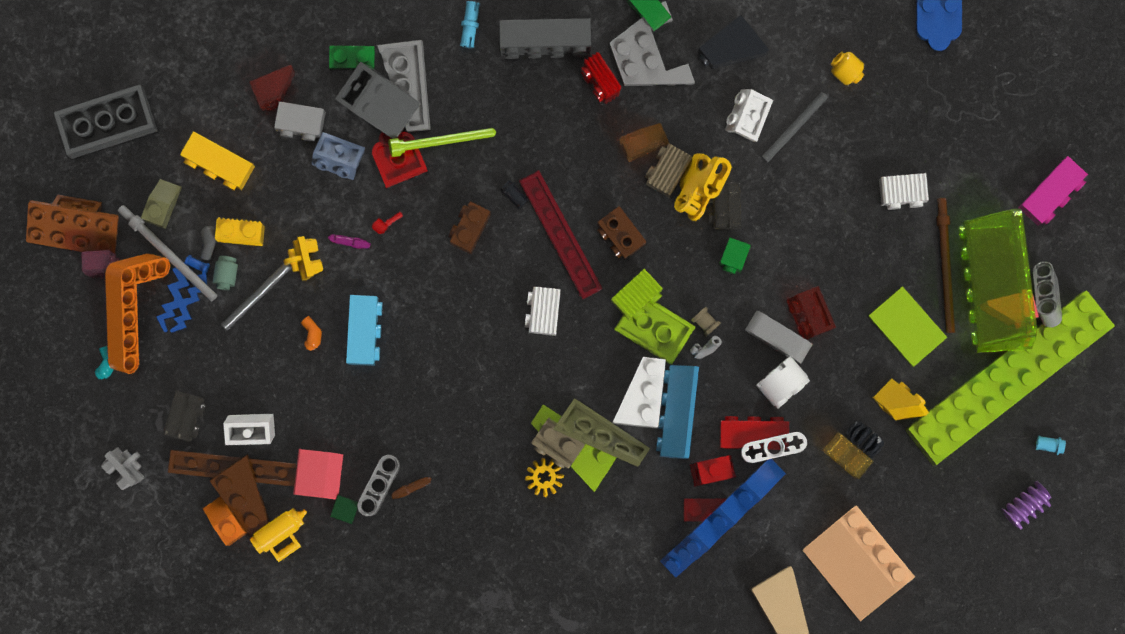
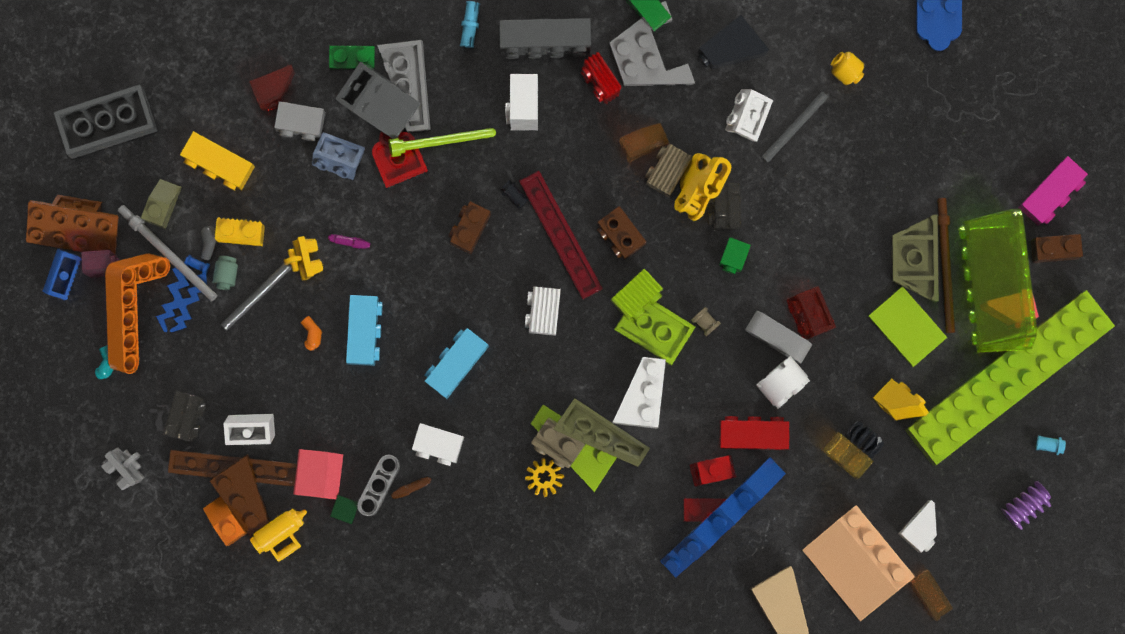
red hand [372,212,403,234] -> none
dark azure slope [656,365,699,460] -> none
light grey arm [690,336,722,359] -> none
white beam [741,432,807,463] -> none
white brick [879,173,929,210] -> none
light grey beam [1033,262,1062,328] -> none
none -> blue brick [43,249,81,300]
none -> white brick [412,423,464,466]
none -> medium azure brick [424,328,489,399]
none -> white wedge [505,74,538,130]
none -> olive wing [891,215,939,302]
none -> white slope [898,500,937,552]
none -> clear orange panel [909,570,953,621]
none -> reddish brown brick [1031,234,1083,263]

